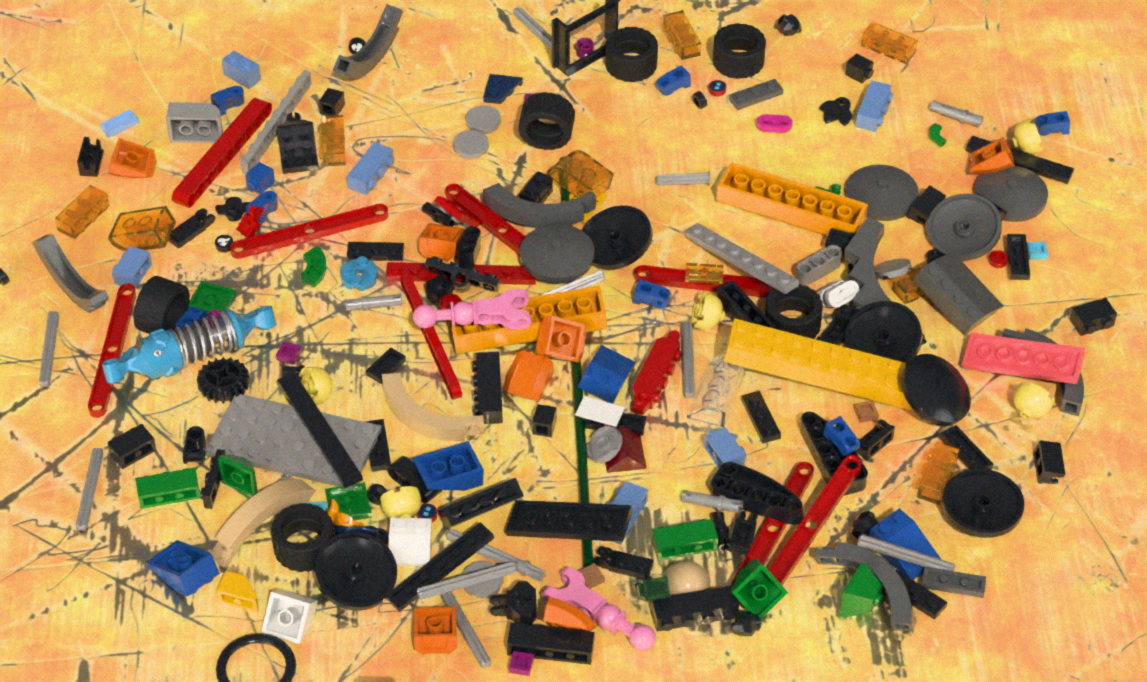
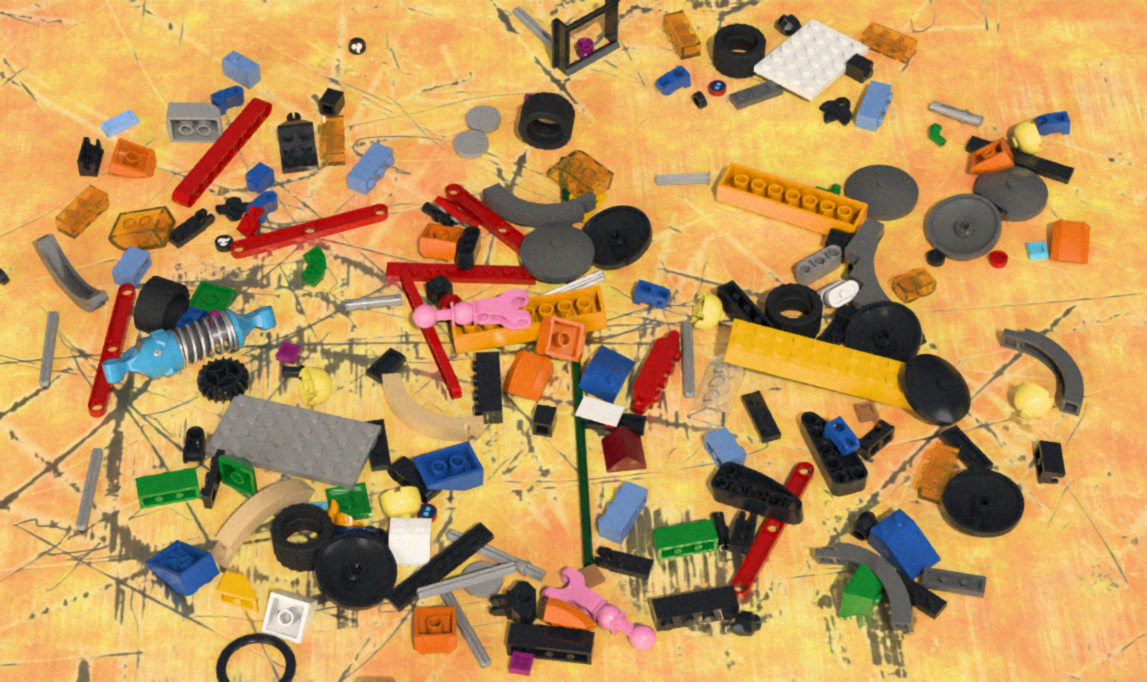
black brick [107,424,157,469] -> none
light grey plate [240,70,312,174] -> none
black tile [277,372,363,488] -> none
dark grey arch [333,4,403,78] -> none
dark azure plate [341,256,378,291] -> none
black plate [347,242,404,261] -> none
black tile [367,484,388,505] -> none
black plate [425,256,500,293] -> none
black brick [438,478,524,530] -> none
dark blue wing [483,74,523,104] -> none
black plate [505,500,633,542] -> none
black brick [519,171,553,204] -> none
light grey tile [587,426,623,463] -> none
black tyre [605,27,658,82] -> none
red beam [634,265,774,298] -> none
clear green brick [634,574,670,601] -> none
tan piece [661,560,710,597] -> none
light grey pin [682,490,743,513] -> none
light grey plate [684,223,799,294] -> none
clear yellow plate [685,263,724,284] -> none
green slope [731,558,788,619] -> none
dark pink plate [757,114,793,133] -> none
red beam [768,455,861,586] -> none
light grey axle [857,534,955,571] -> none
light grey tile [874,258,912,279] -> none
black hinge [907,185,946,225] -> none
dark grey slope [913,252,1004,336] -> none
coral plate [962,333,1086,384] -> none
black plate [1006,234,1030,280] -> none
black brick [1070,298,1117,336] -> none
none -> white plate [754,19,869,101]
none -> orange slope [1050,218,1090,263]

